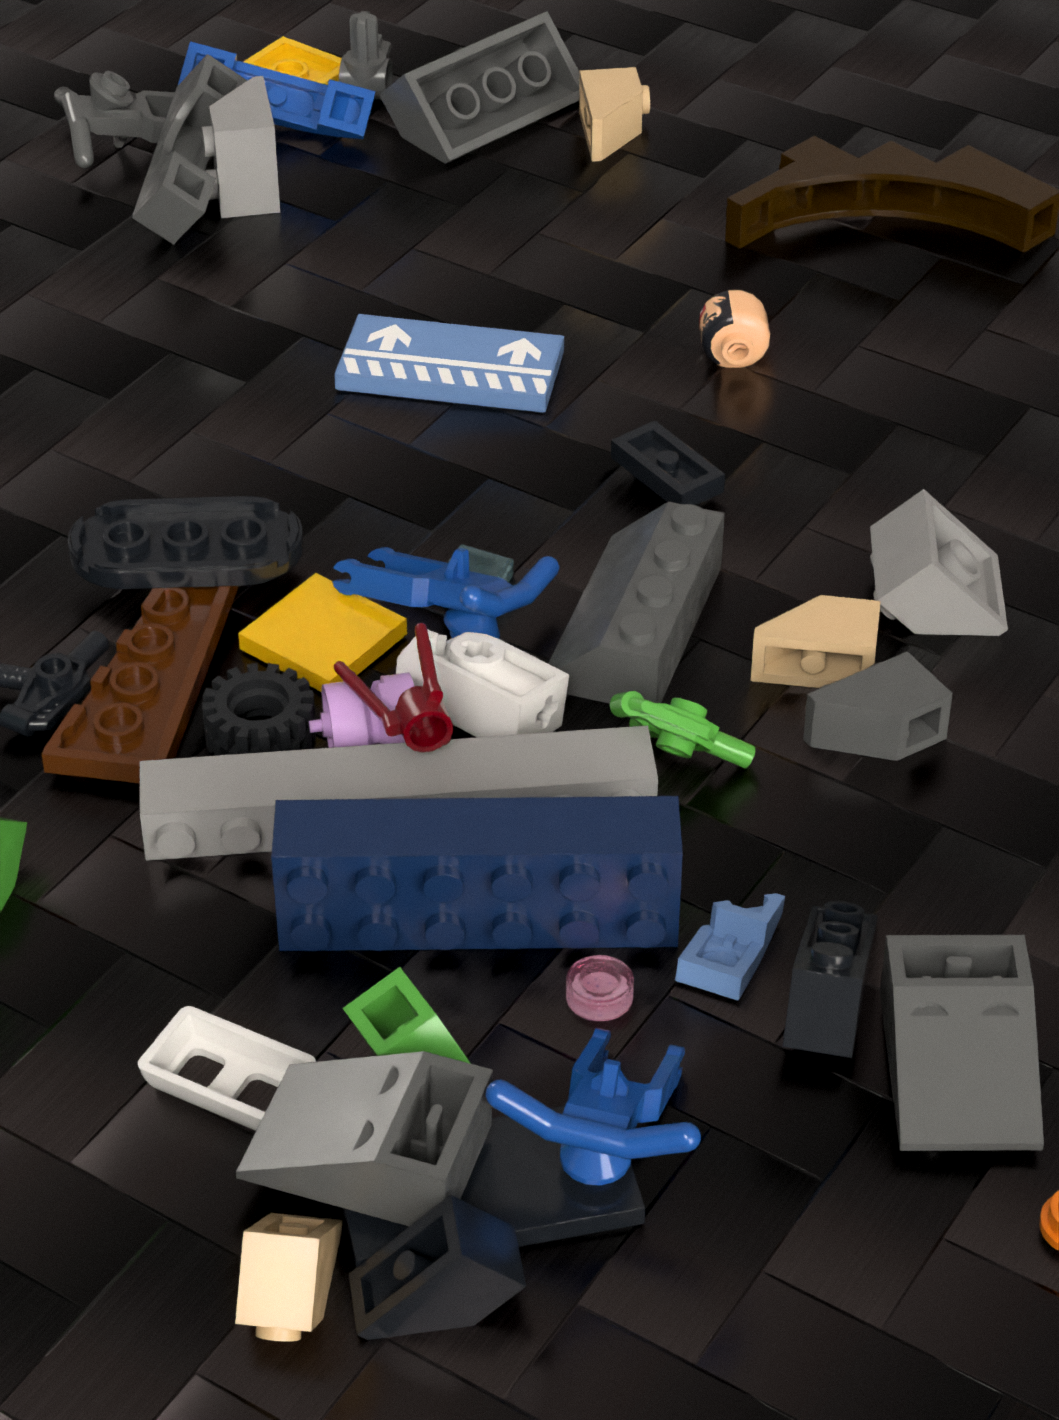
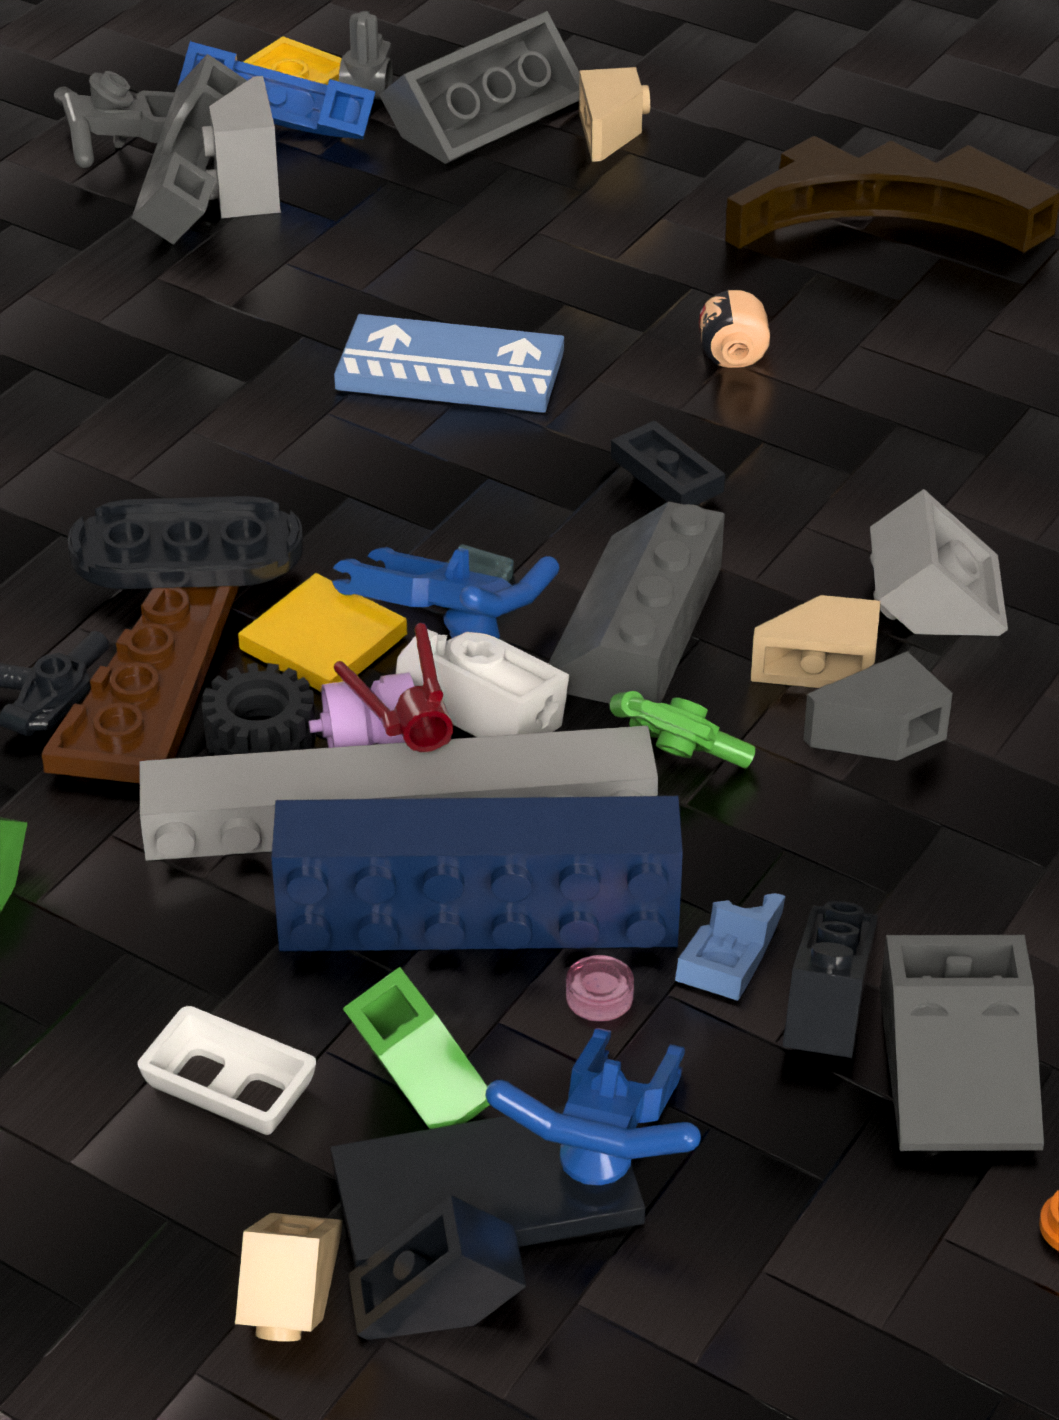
dark grey slope [236,1051,493,1227] -> none

